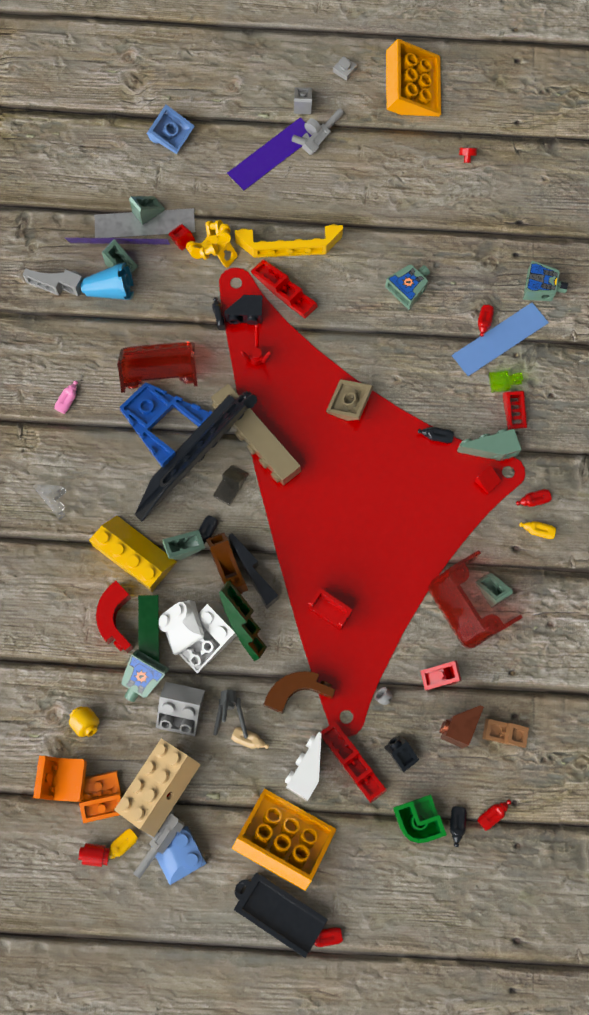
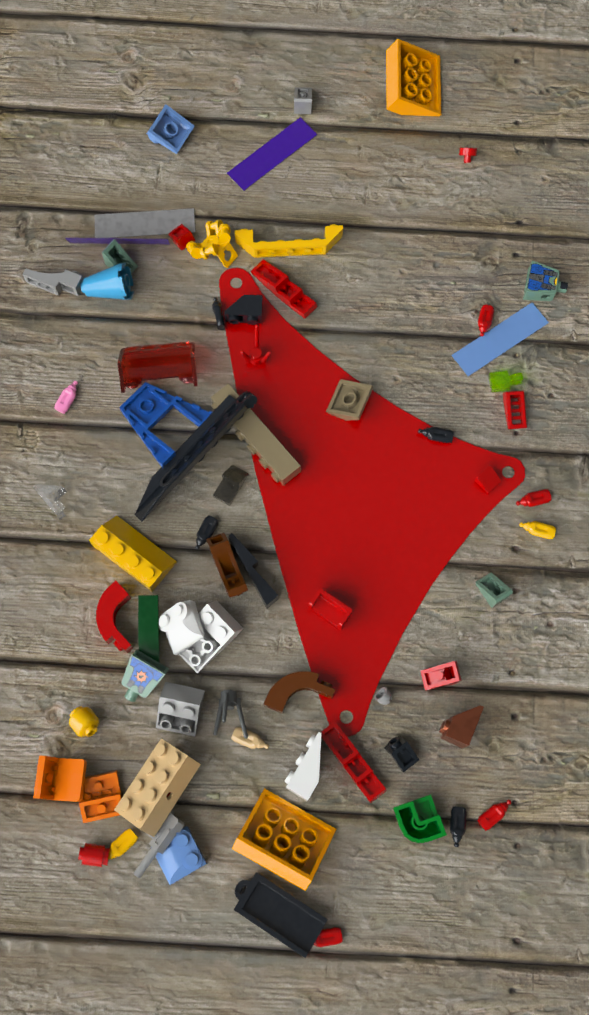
sand green slope [129,196,165,225] -> none
sand green slope [162,530,205,560] -> none
dark green slope [219,580,267,661] -> none
light grey piece [291,108,344,155] -> none
light grey plate [333,56,357,81] -> none
torso [385,265,430,310] -> none
clear red windscreen [428,550,523,649] -> none
sand green slope [457,429,521,461] -> none
medium nougat slope [482,719,529,748] -> none

